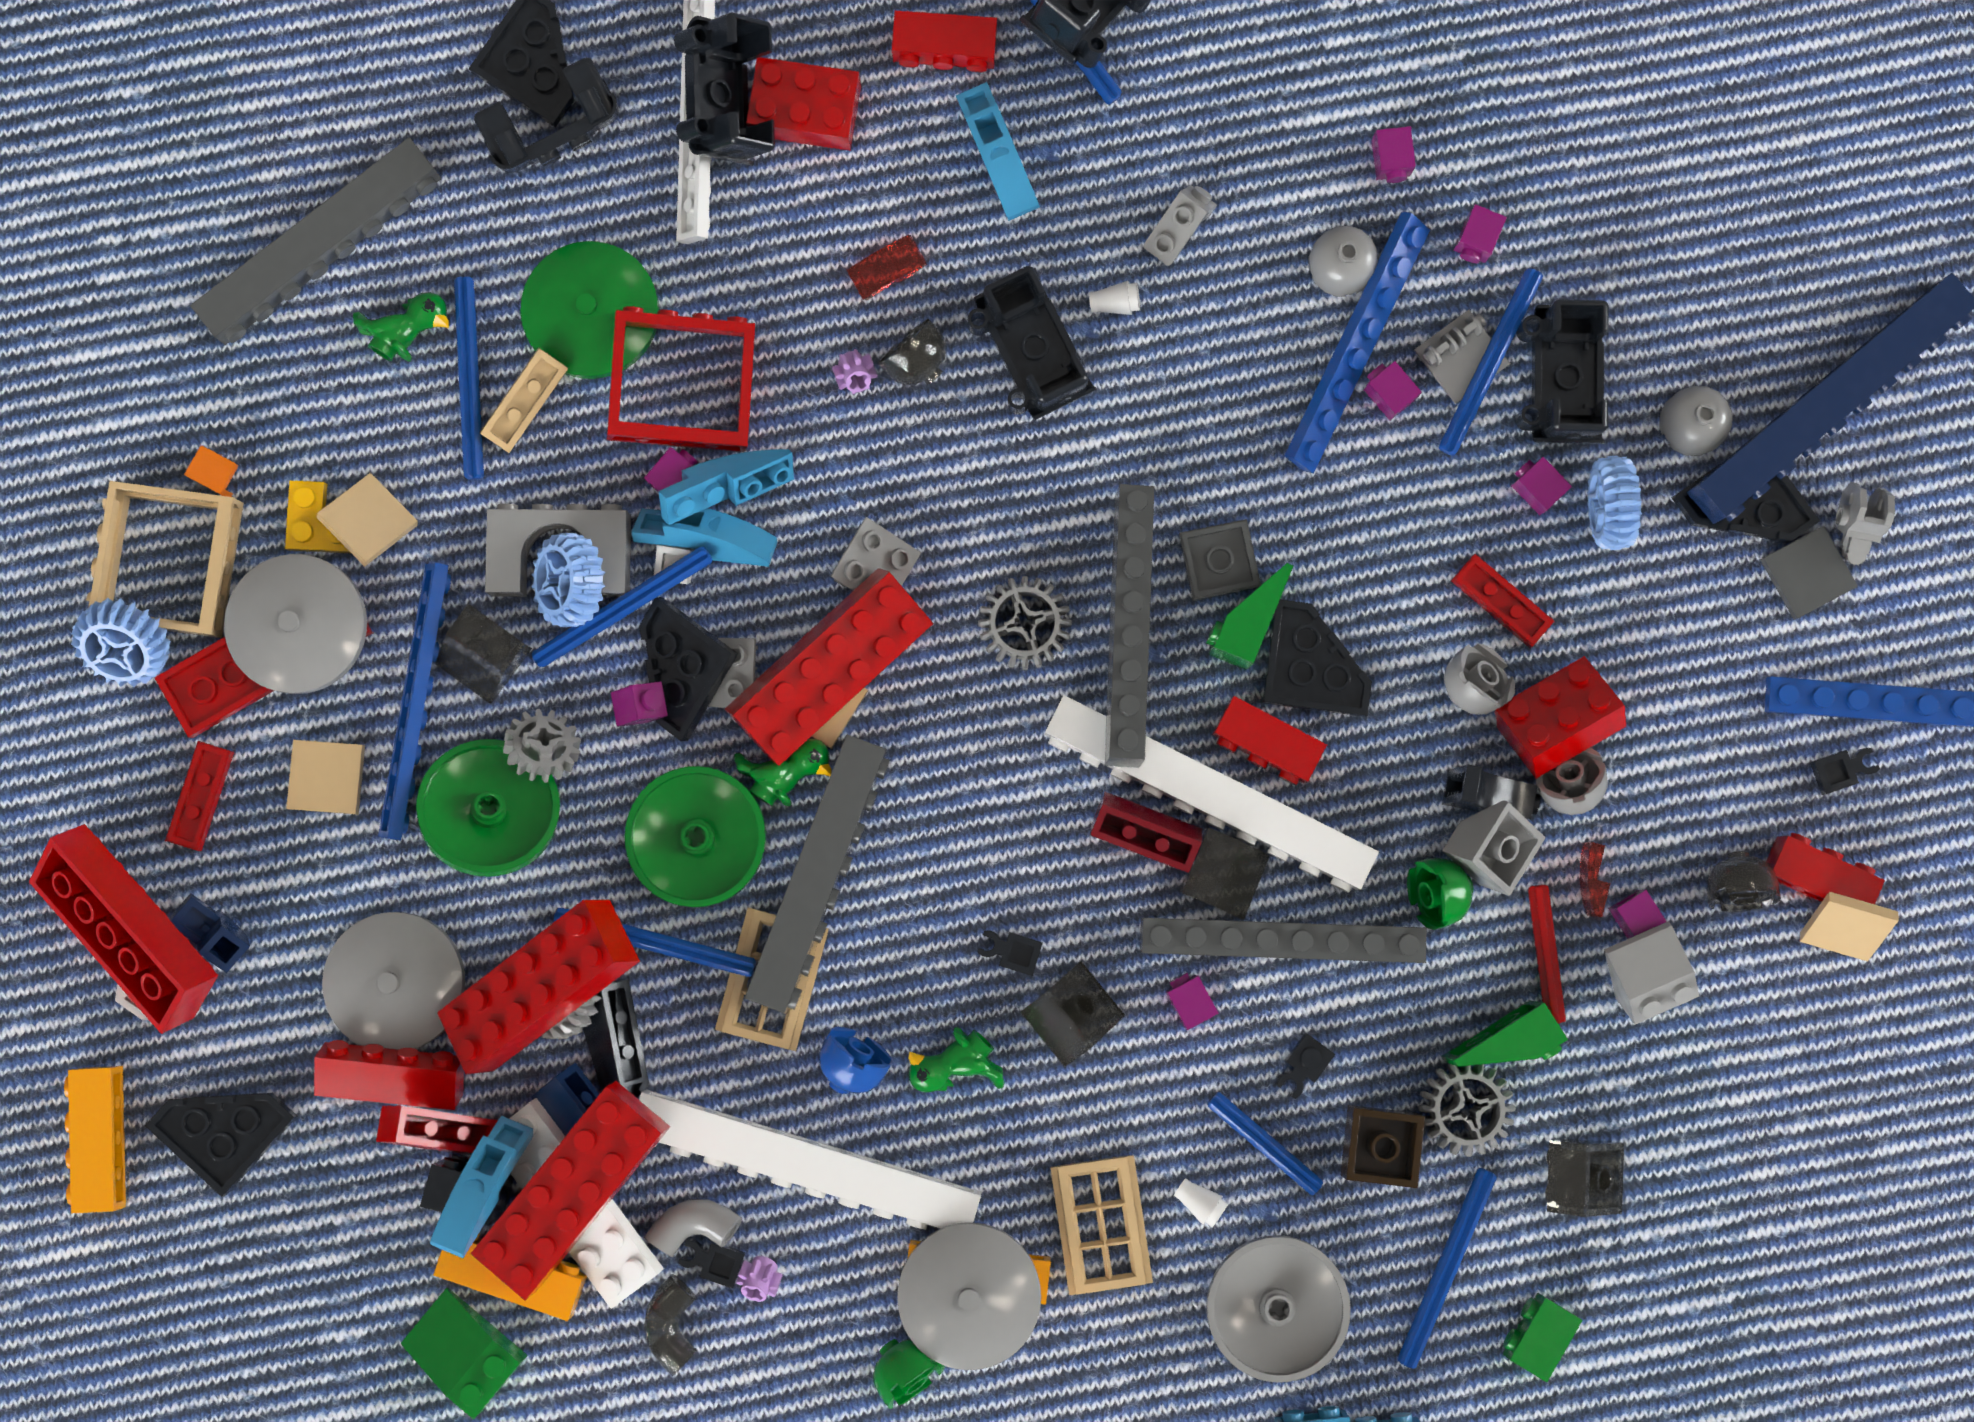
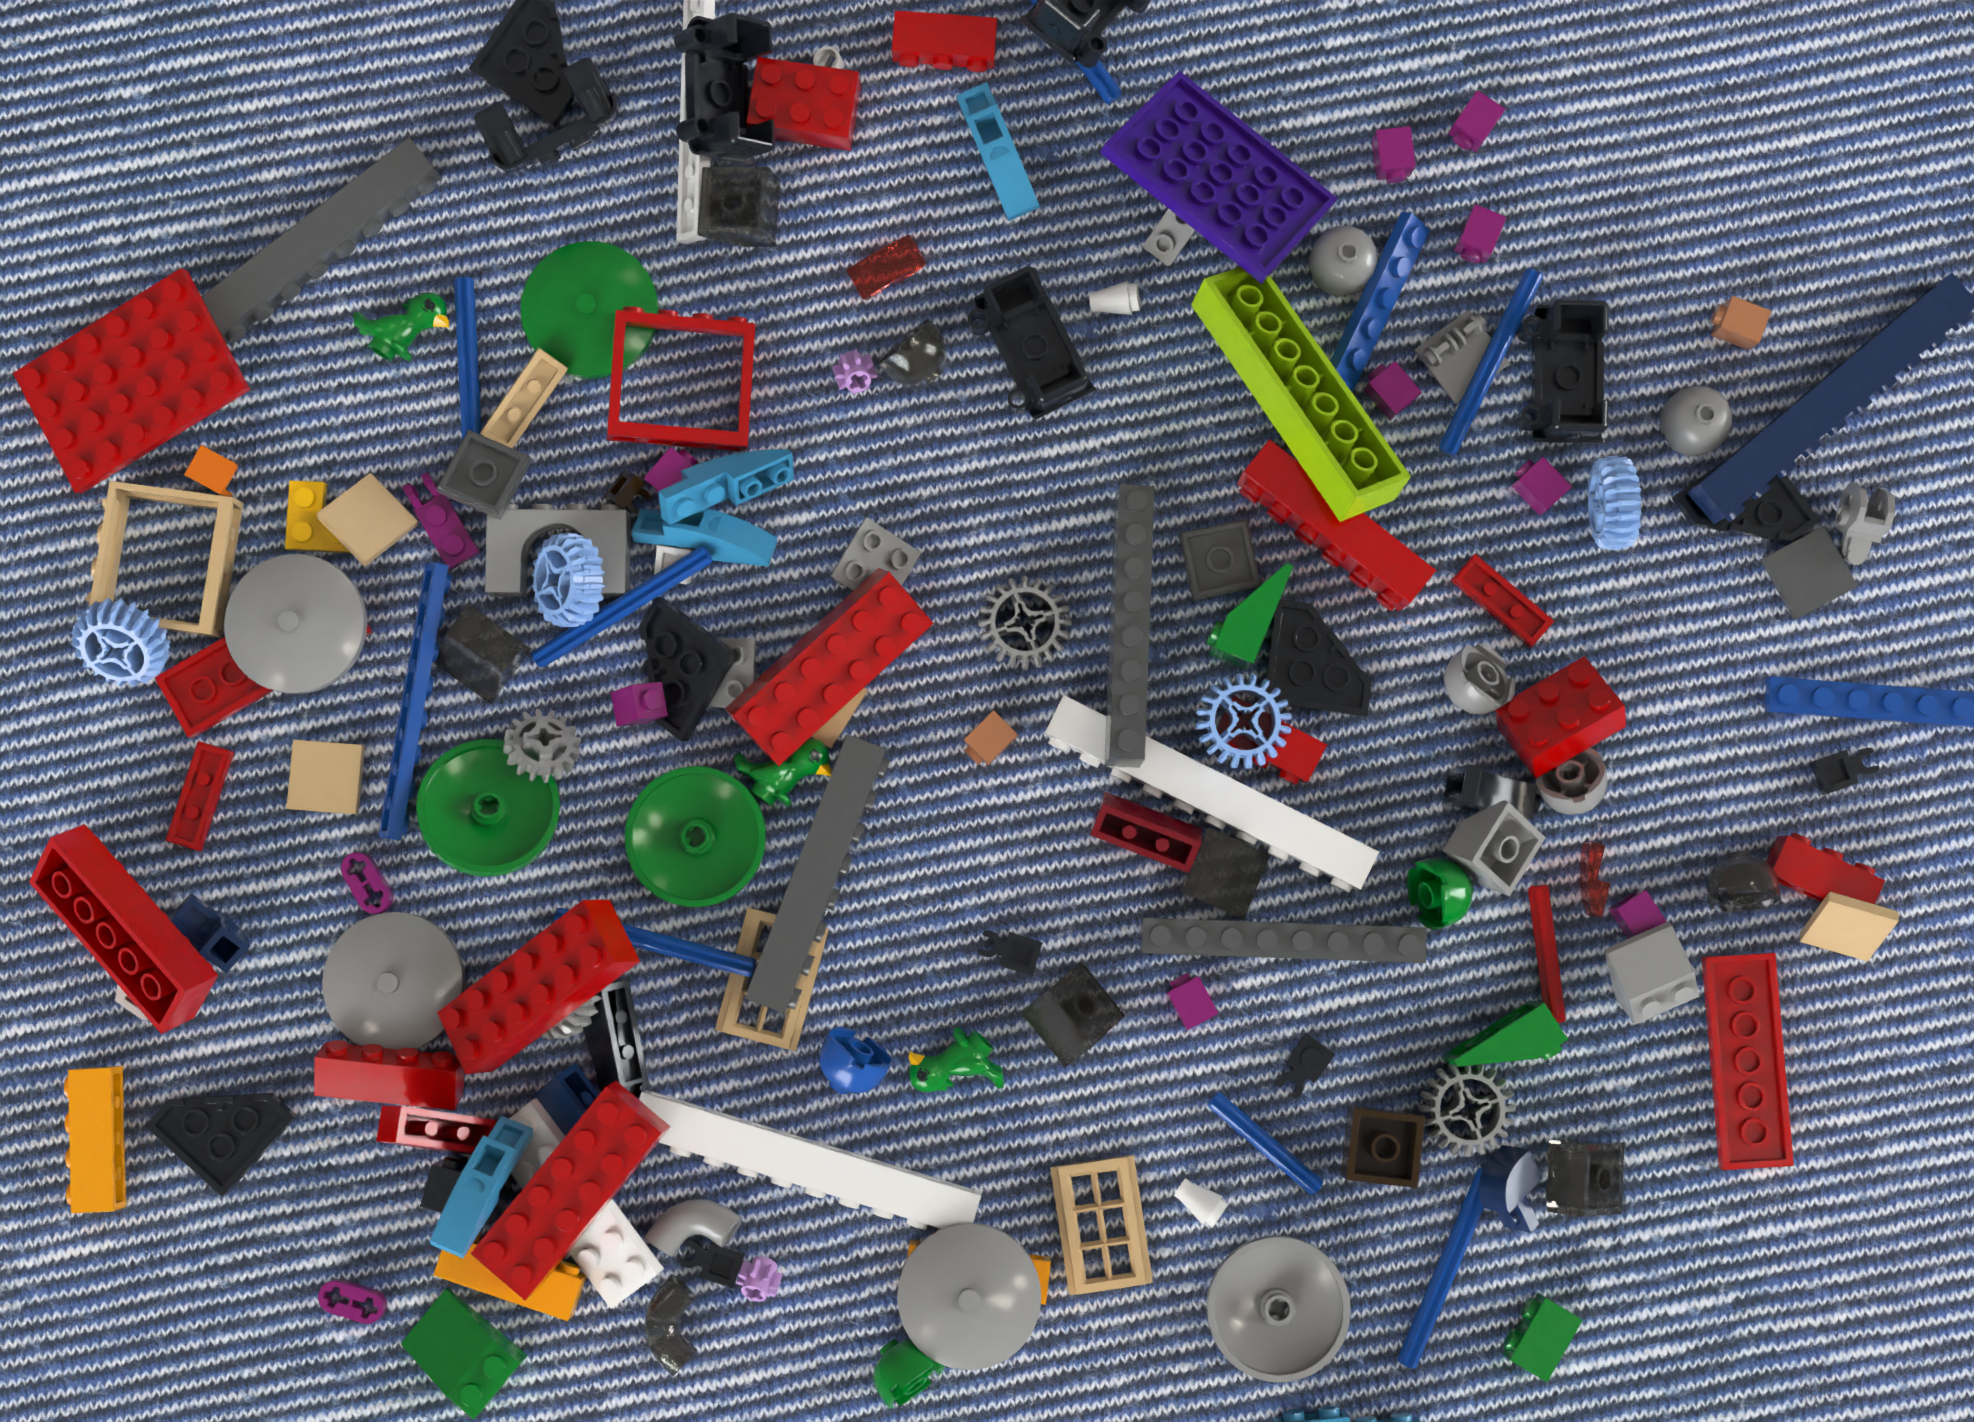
none -> red plate [13,268,250,493]
none -> magenta beam [318,1279,388,1324]
none -> magenta beam [341,852,393,914]
none -> magenta hinge [402,471,481,571]
none -> dark grey tile [436,430,532,520]
none -> dark brown tile [603,470,651,514]
none -> clear smoke slope [697,167,780,247]
none -> white hinge [813,46,842,69]
none -> nougat brick [964,710,1018,766]
none -> dark purple plate [1100,70,1338,284]
none -> lime brick [1191,267,1411,522]
none -> light blue gear [1196,673,1292,769]
none -> red brick [1237,439,1436,612]
none -> magenta brick [1448,90,1506,152]
none -> dark blue brick [1479,1145,1543,1233]
none -> red plate [1701,953,1794,1170]
none -> nougat brick [1710,296,1771,350]

